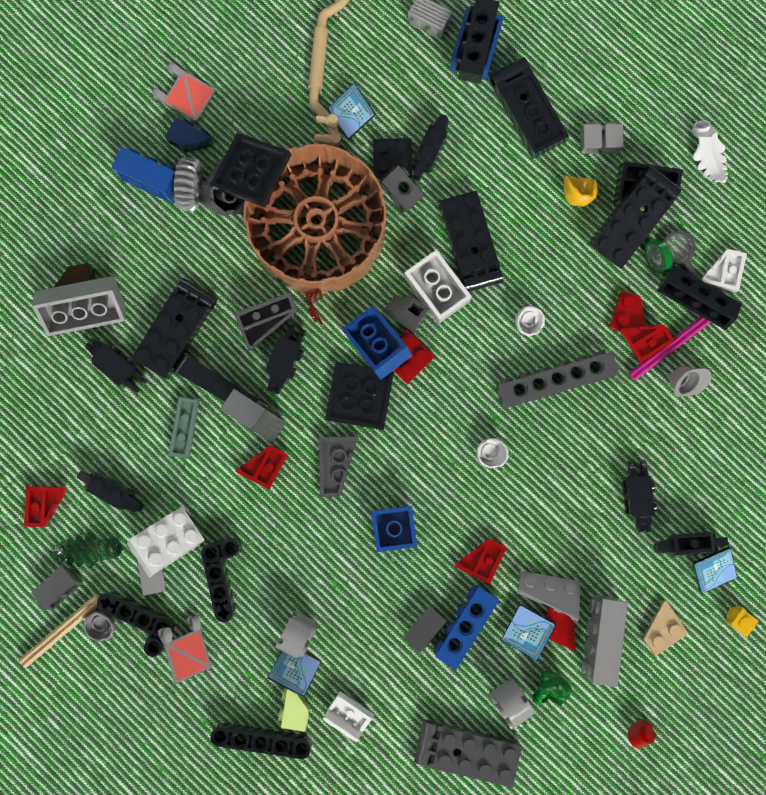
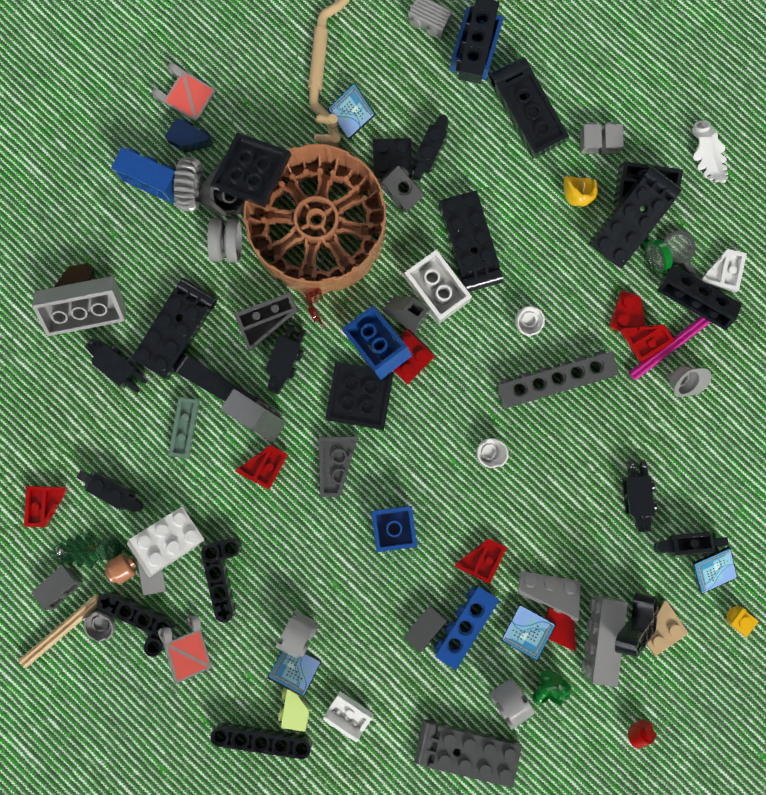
none -> nougat head [105,554,137,584]
none -> light grey wheel [207,218,242,263]
none -> black beam [615,593,658,657]

